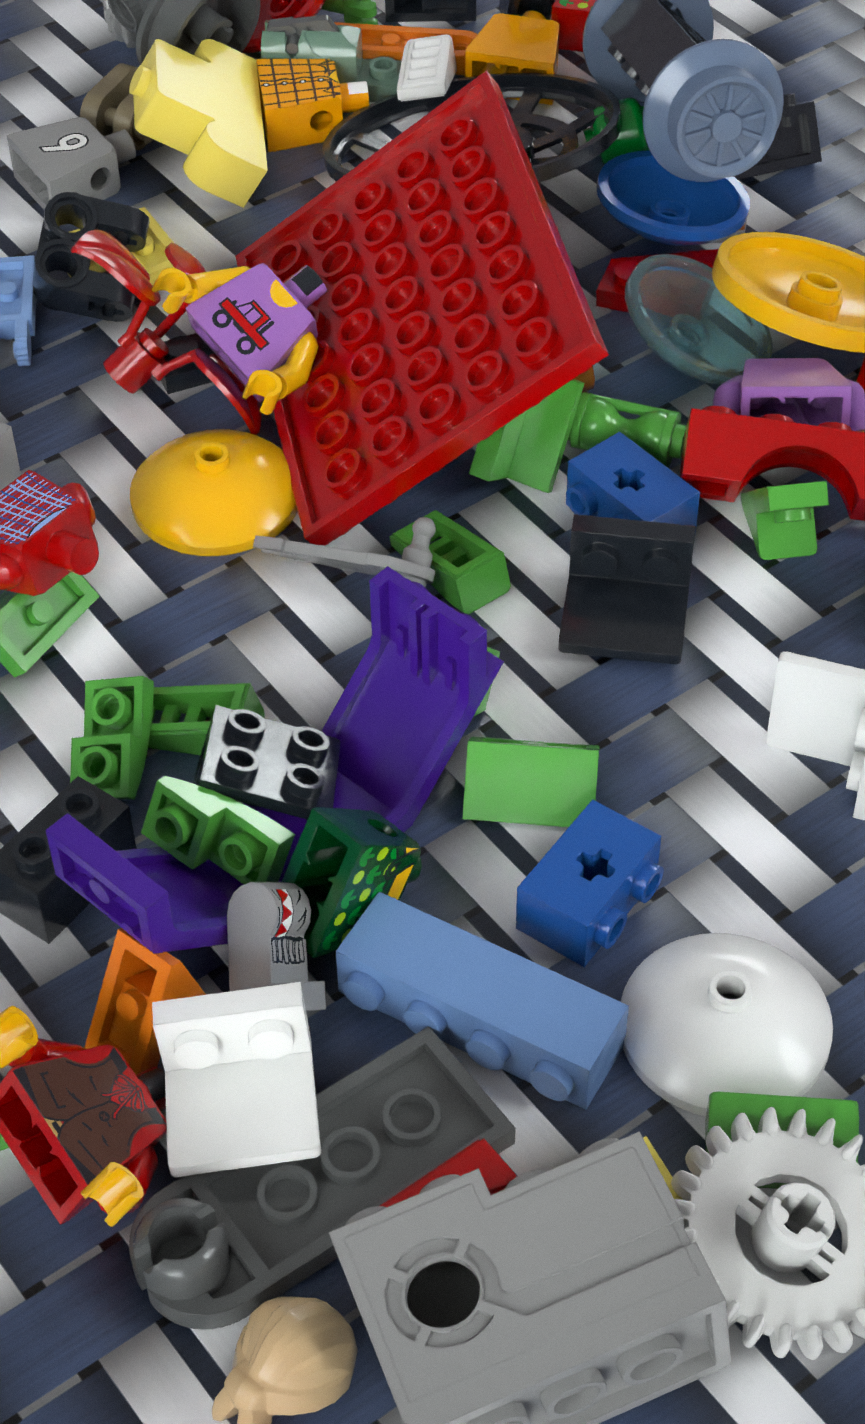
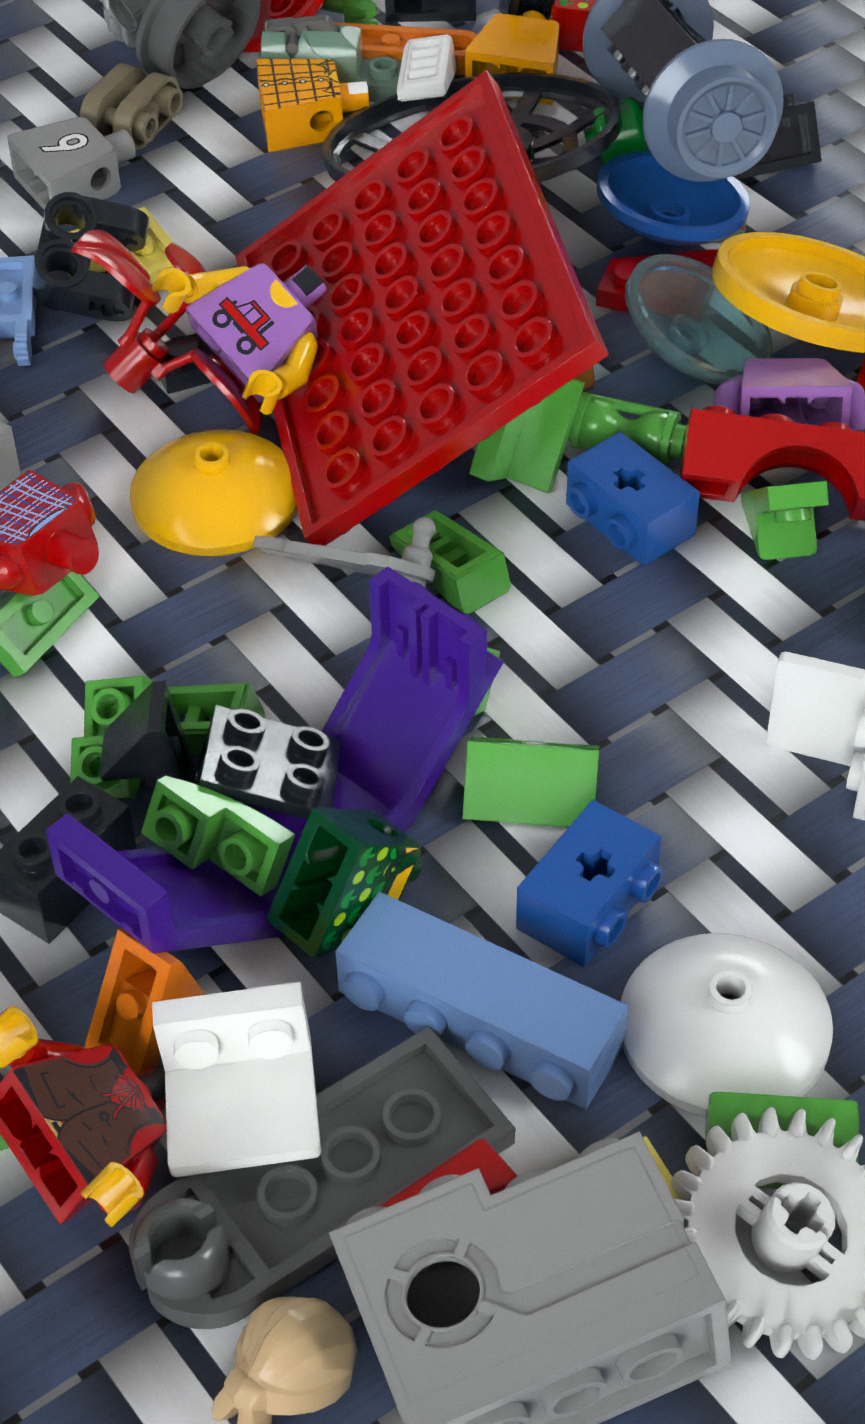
light yellow brick [129,39,268,208] -> none
light grey leg [227,882,326,1011] -> none
black bracket [558,514,696,664] -> none
none -> black slope [99,680,195,793]

